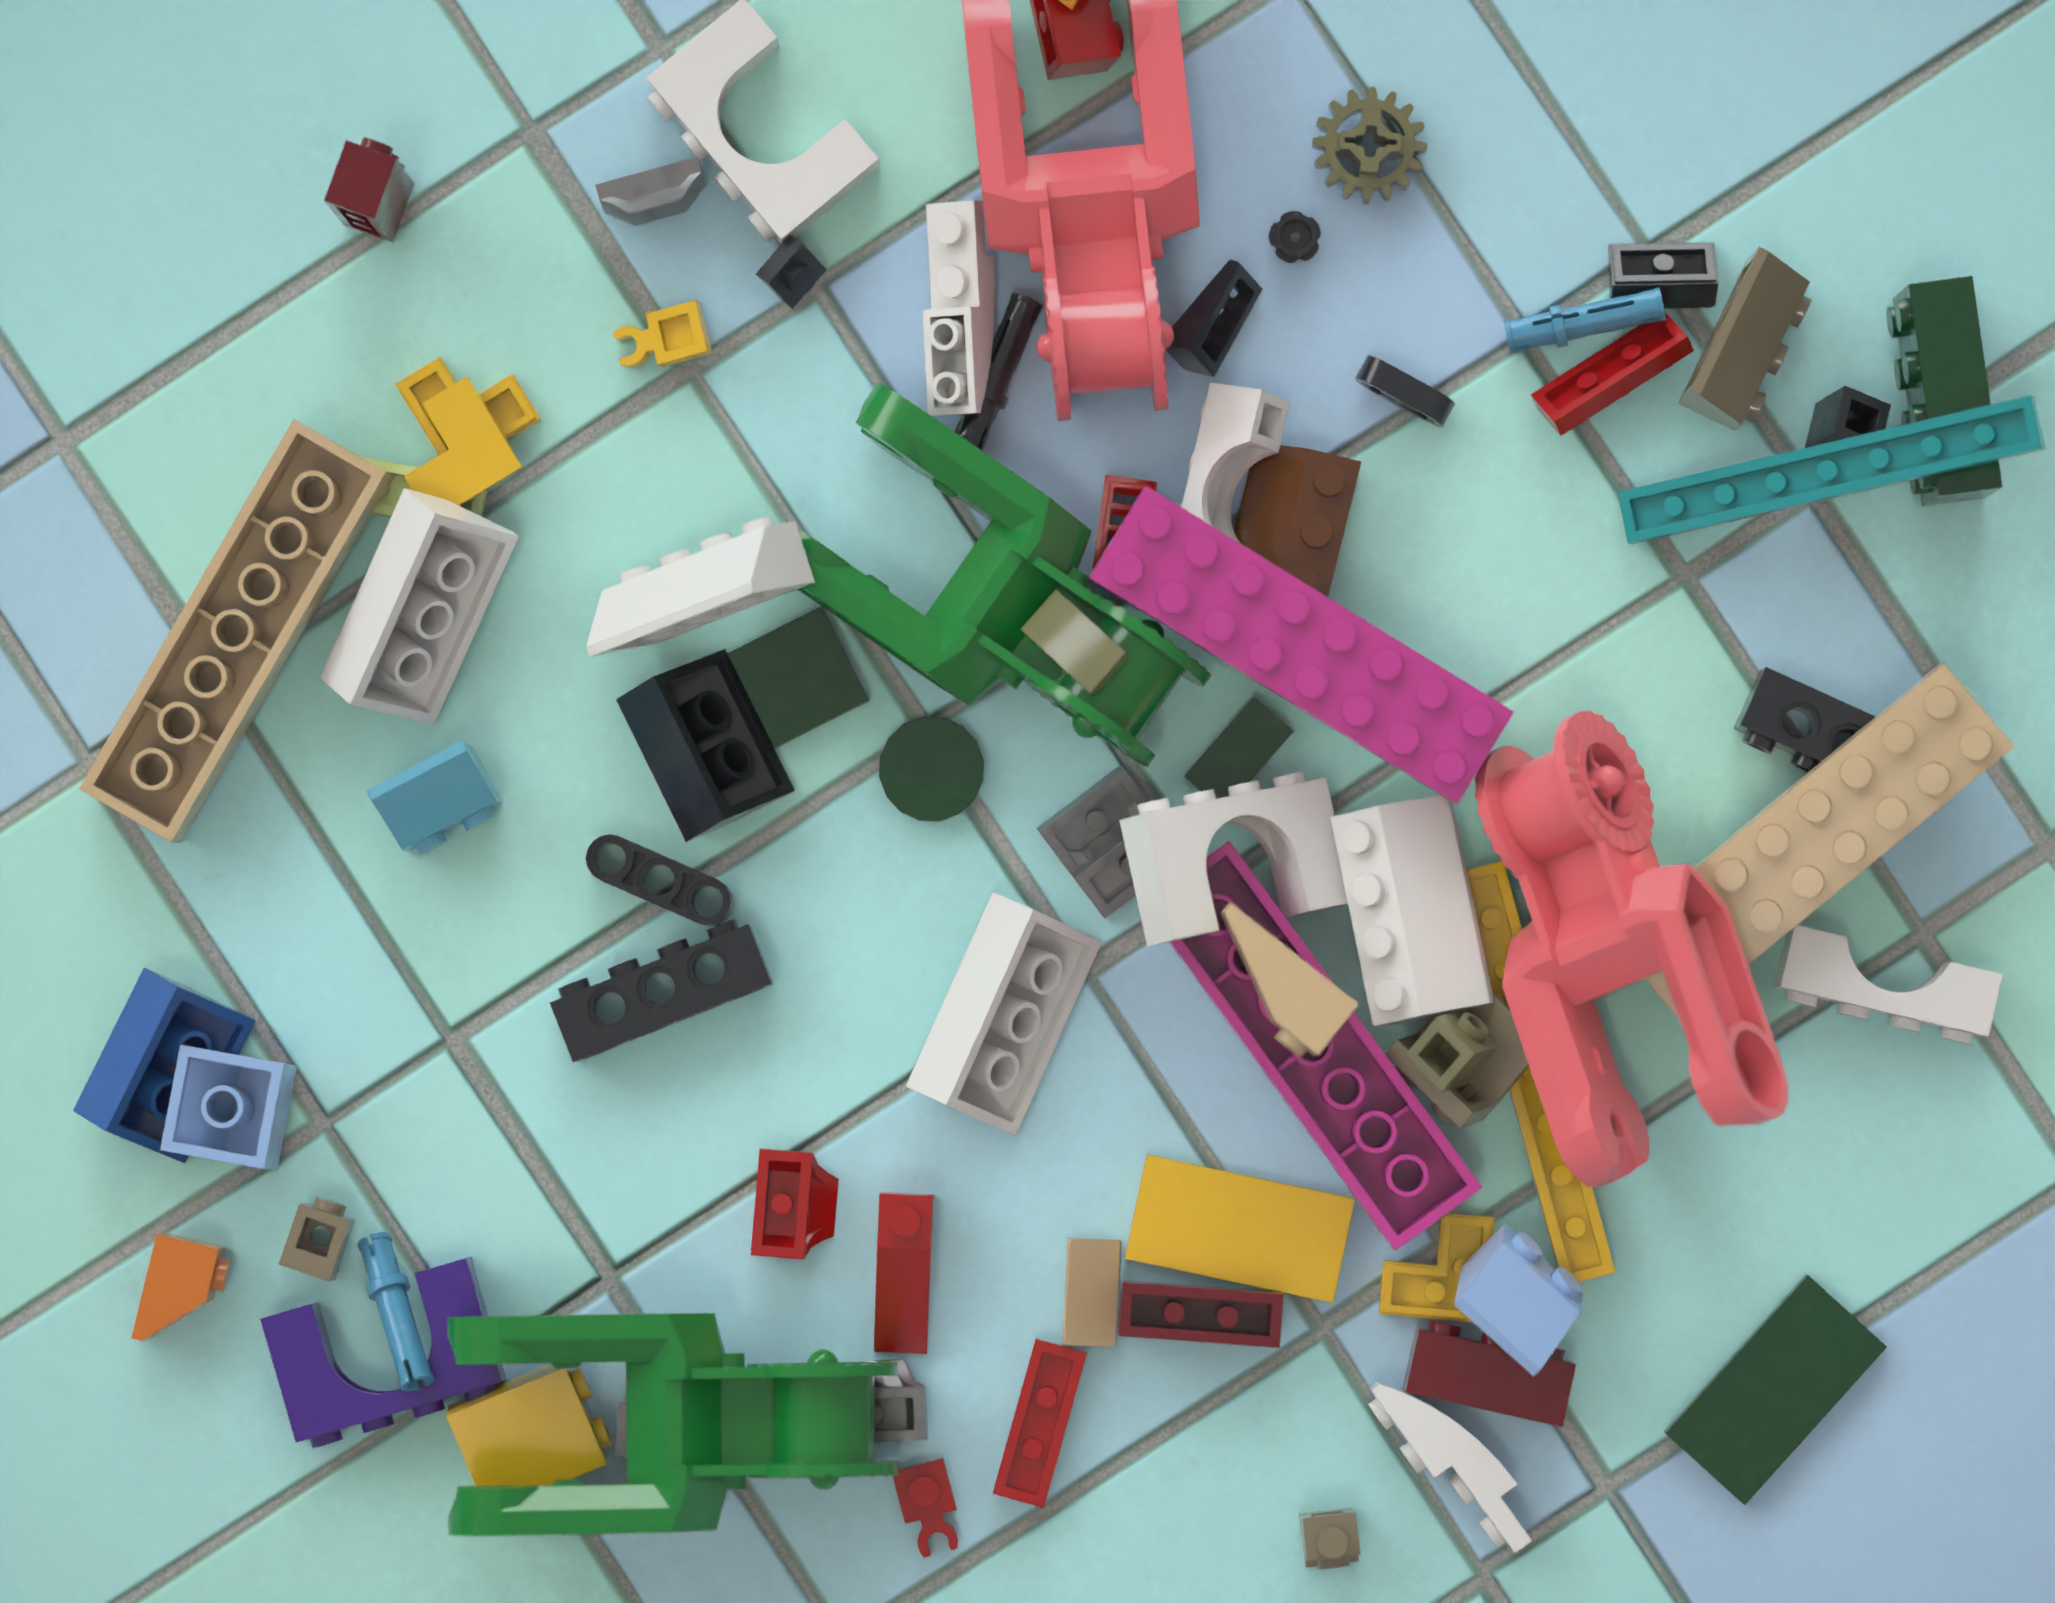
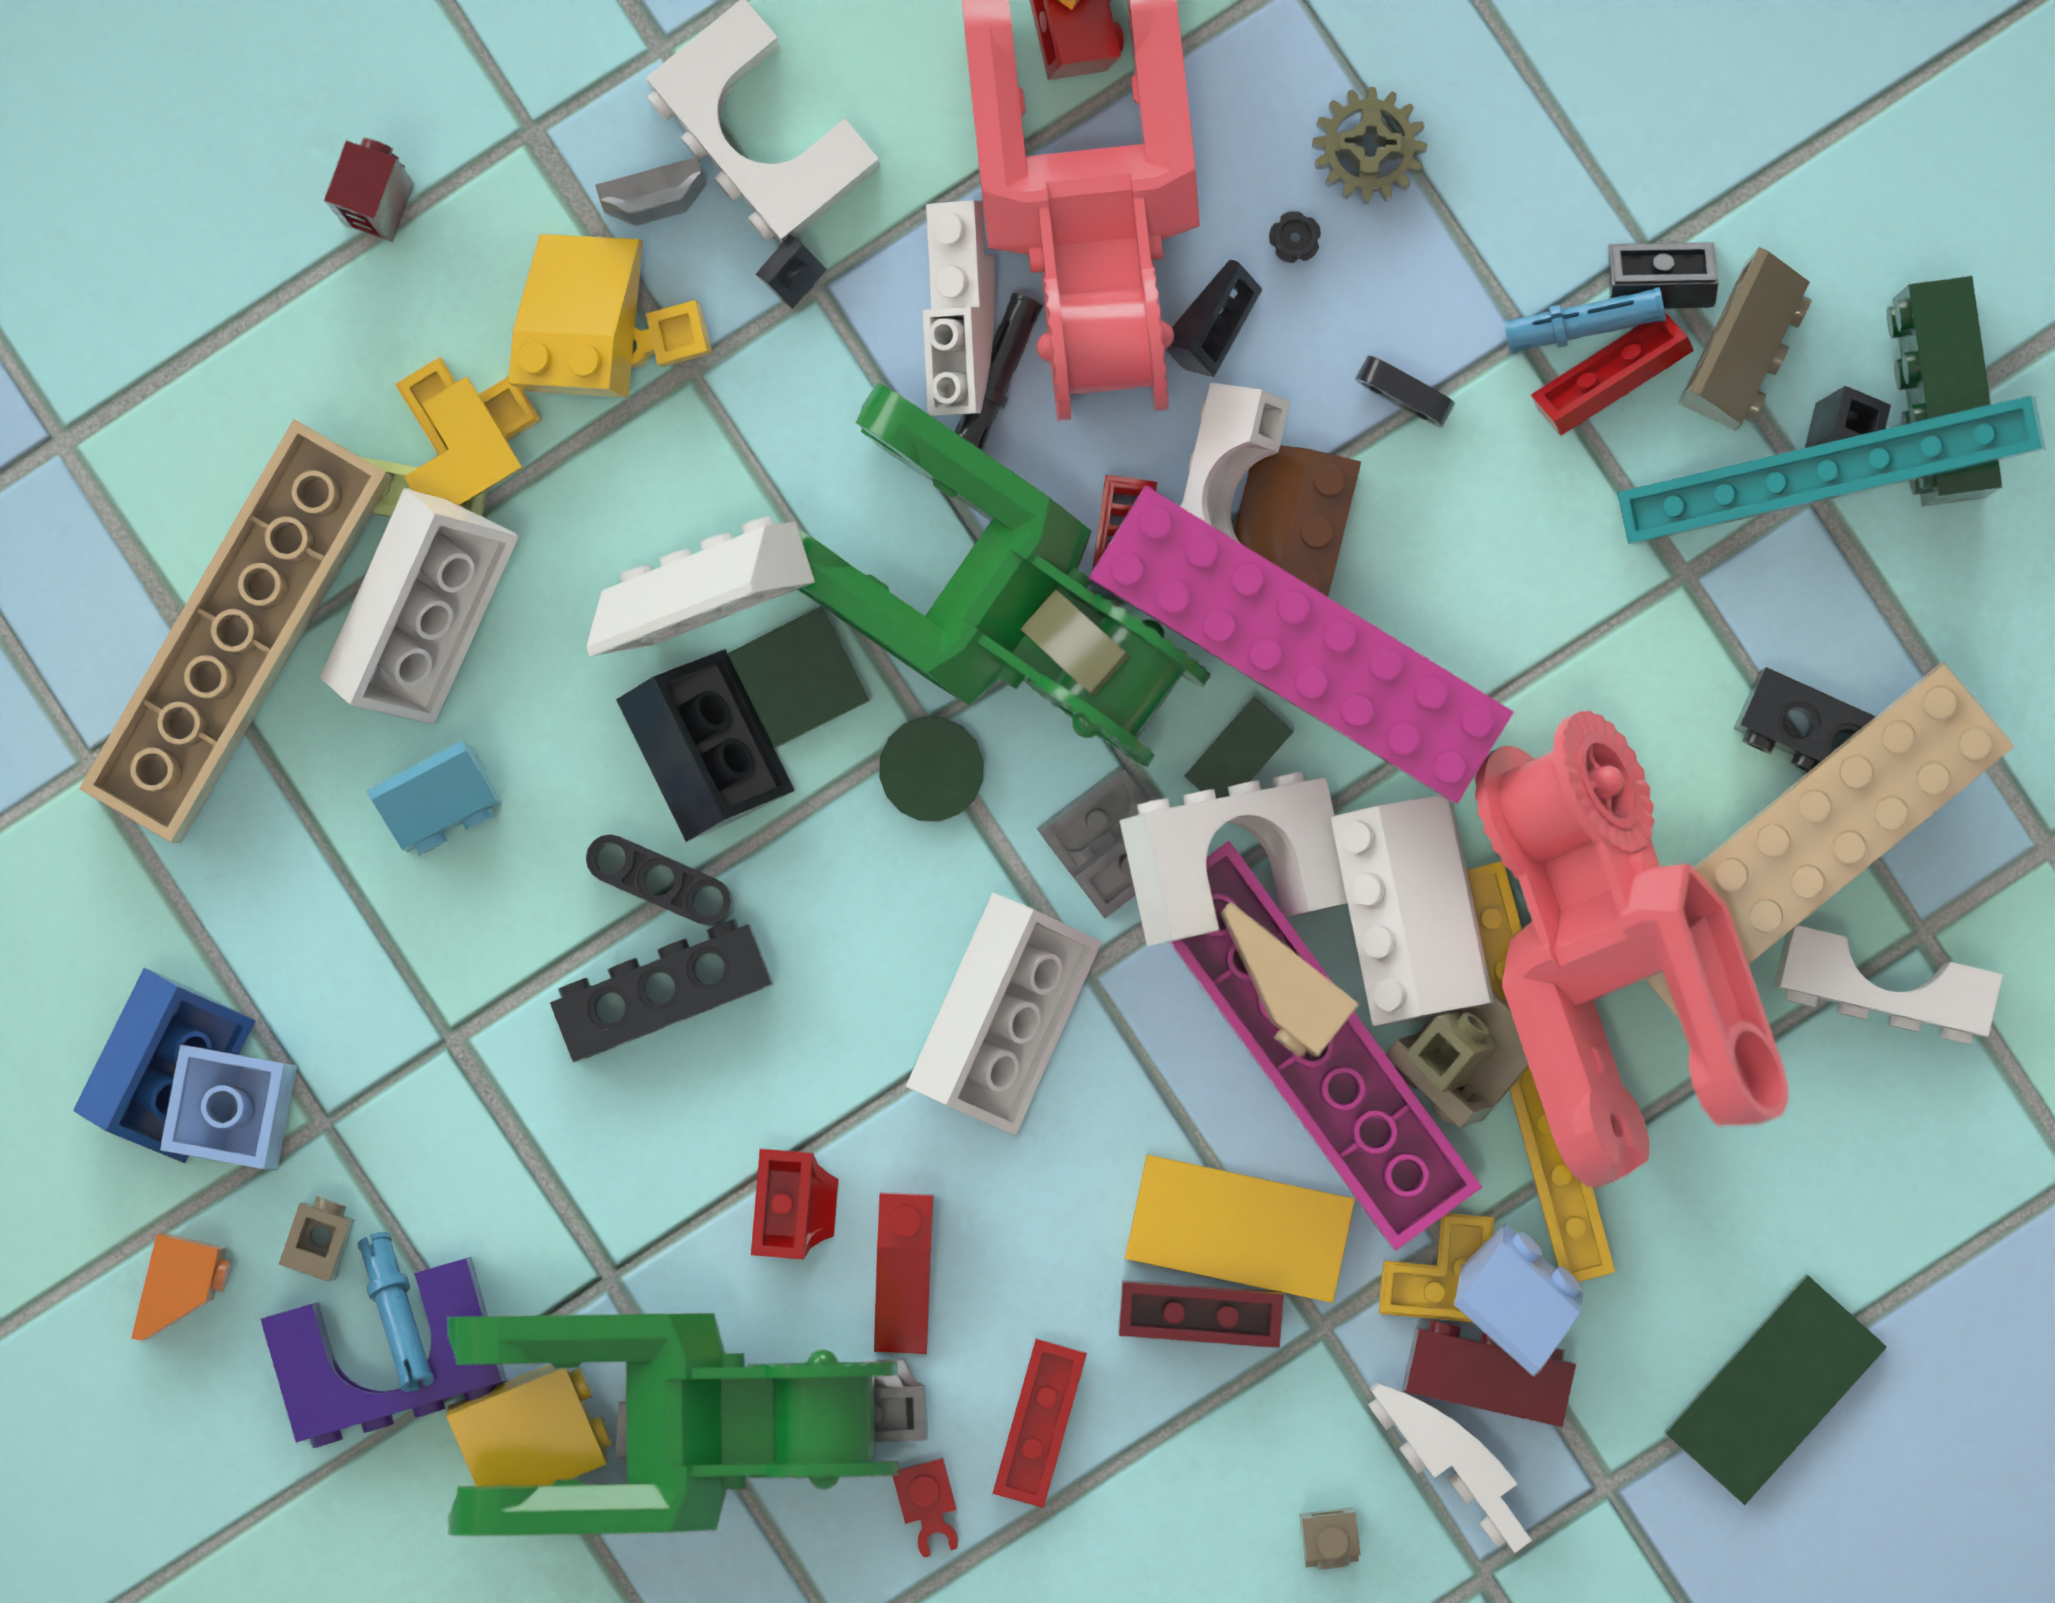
tan slope [1063,1237,1121,1347] -> none
none -> yellow slope [508,234,643,398]

